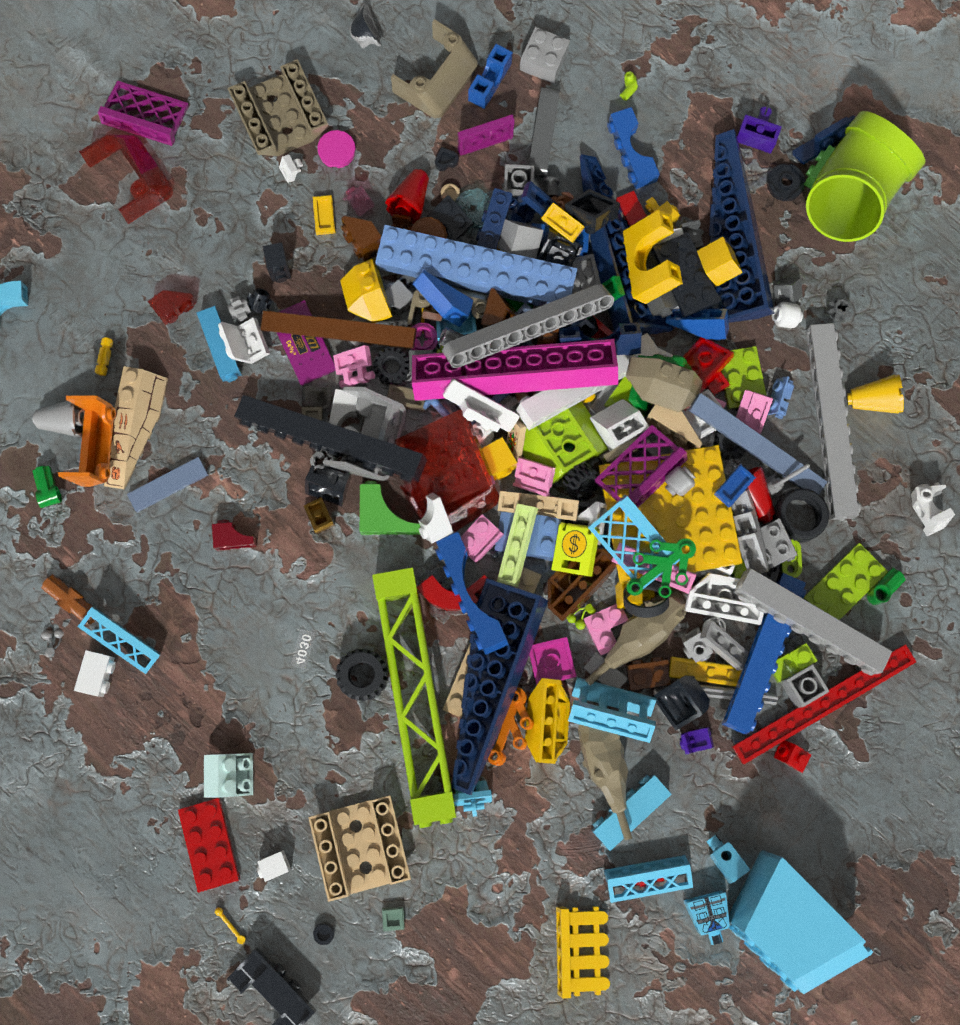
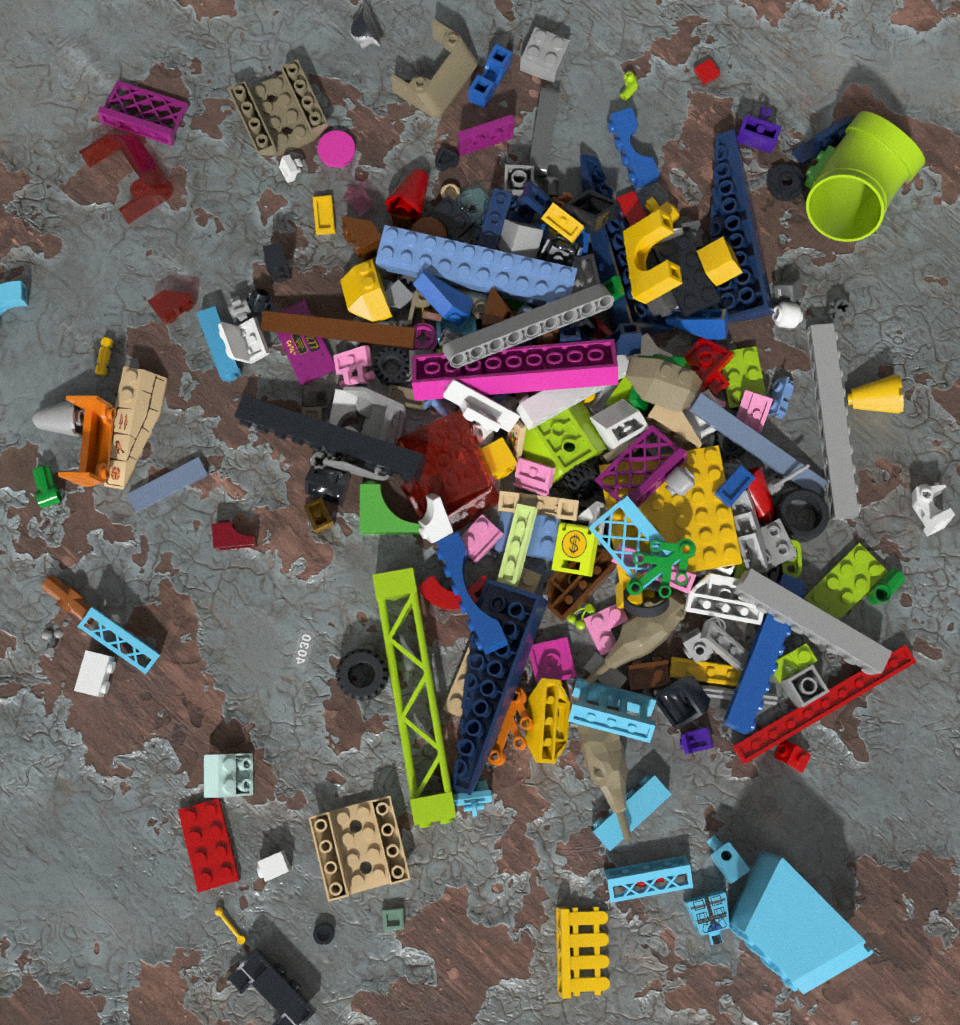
none -> red tile [694,59,721,85]

